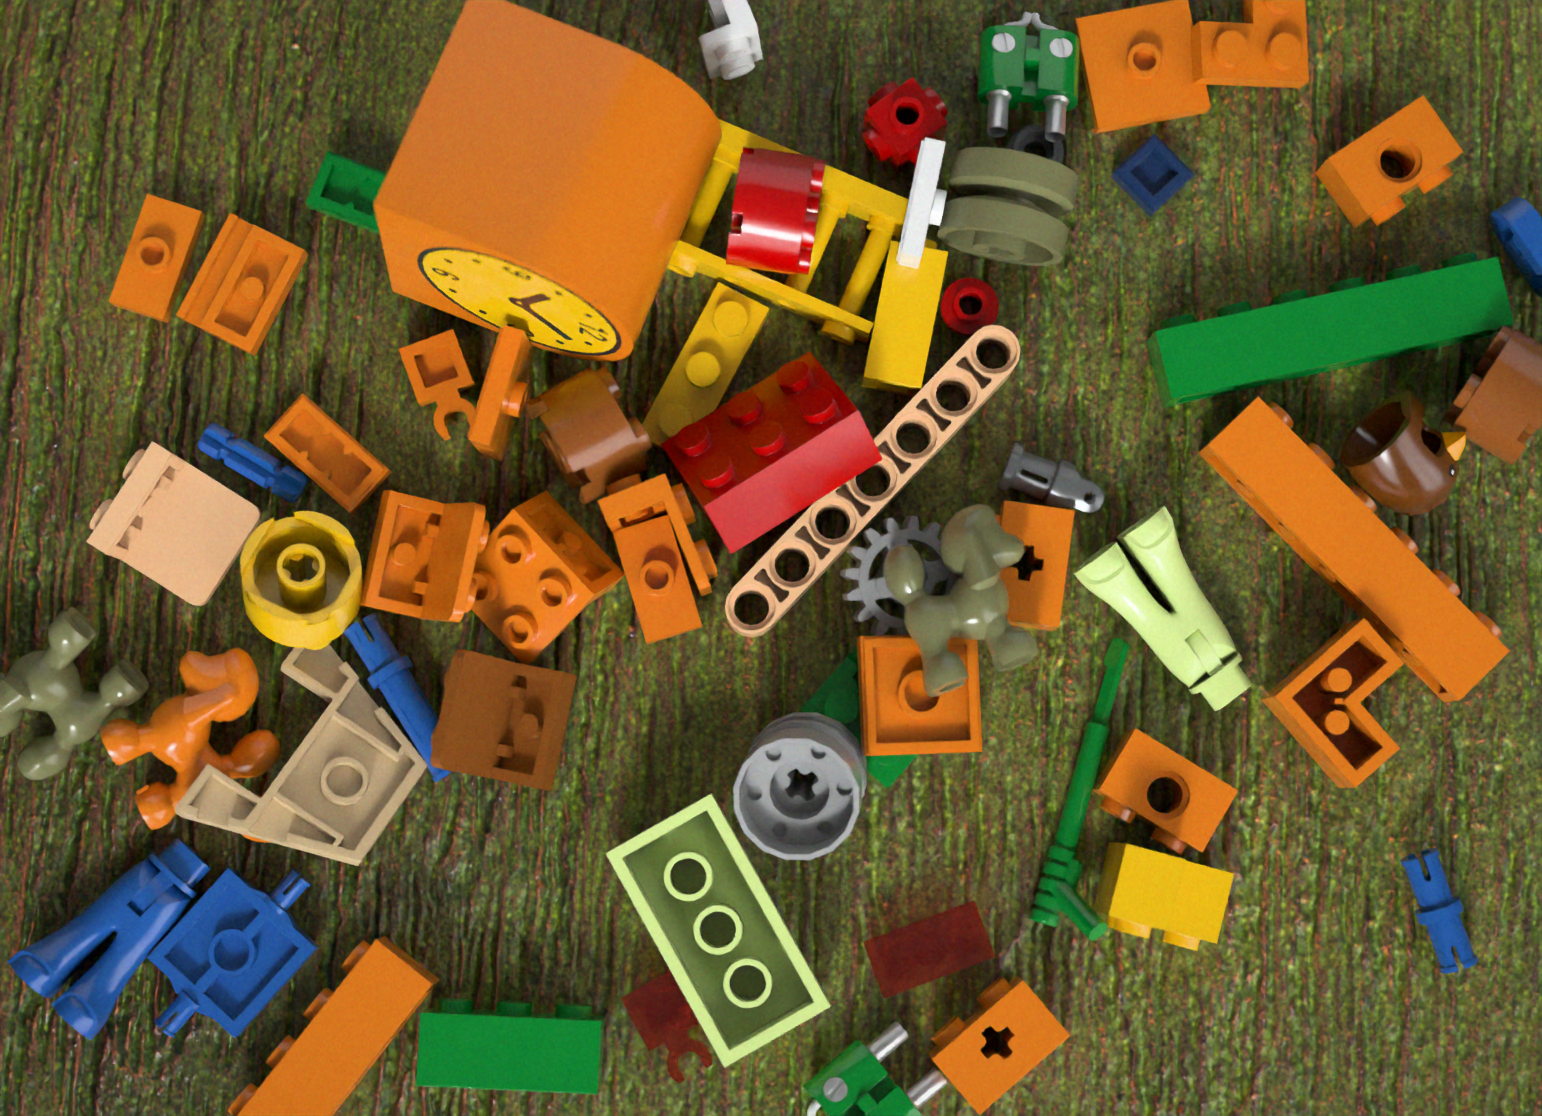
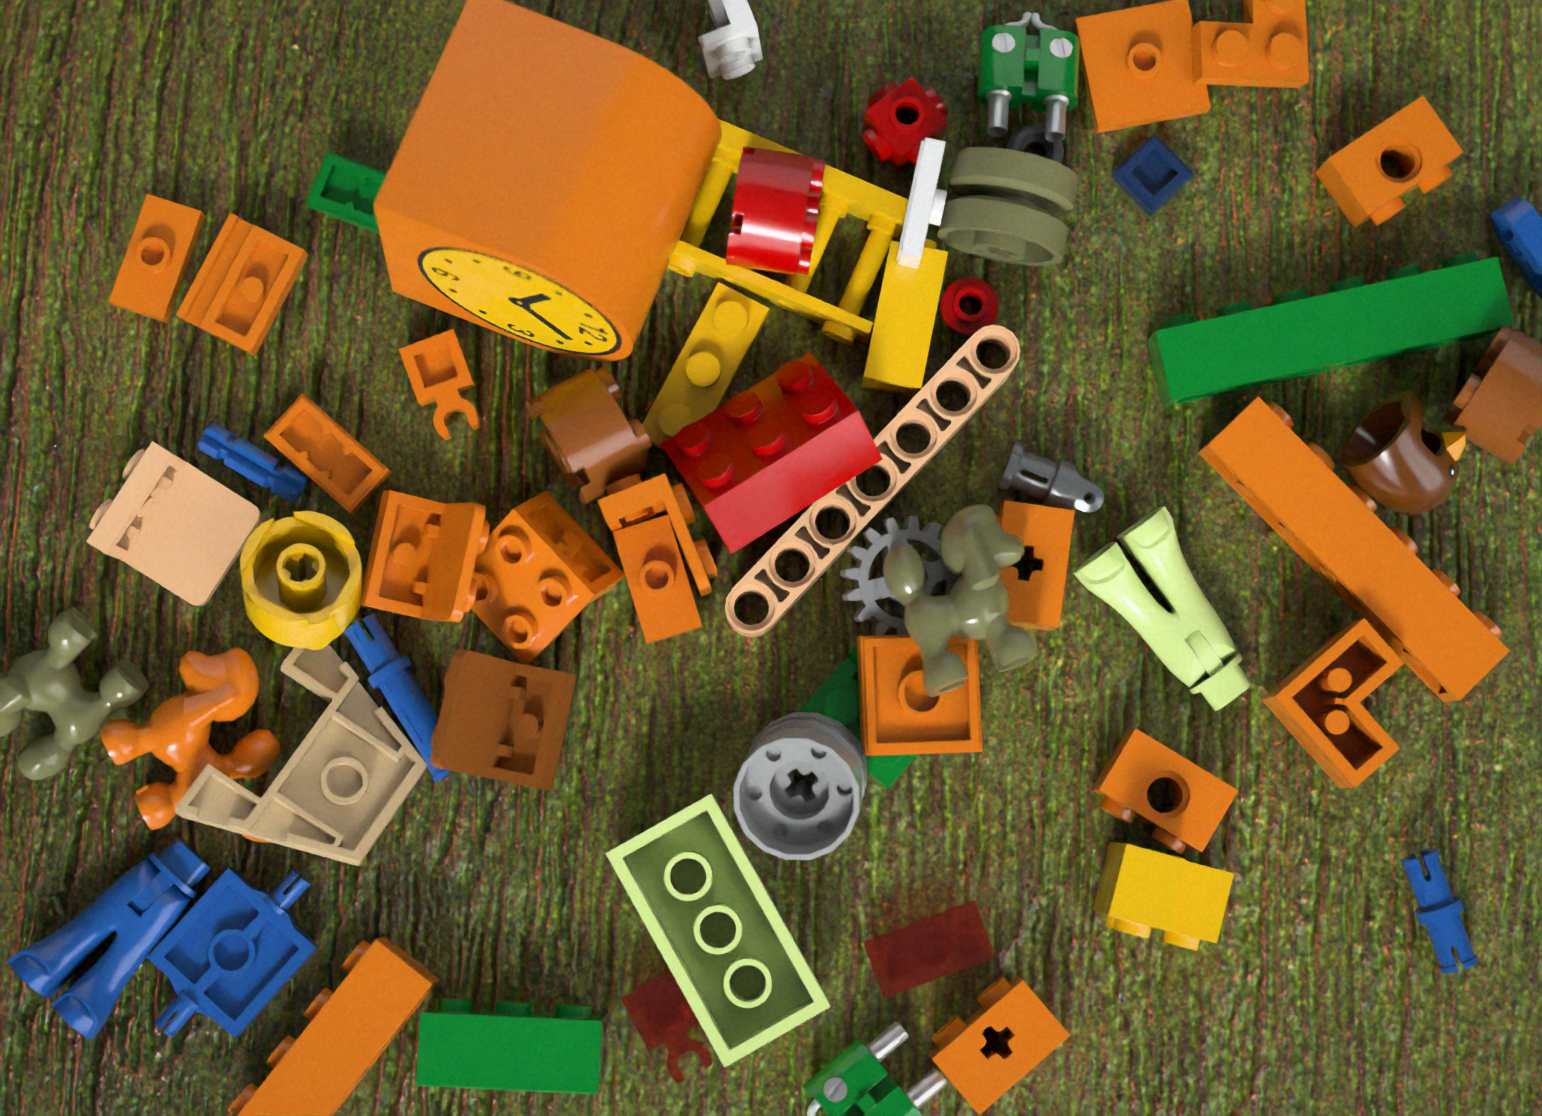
orange plate [467,325,535,462] -> none
green piece [1029,638,1129,941] -> none

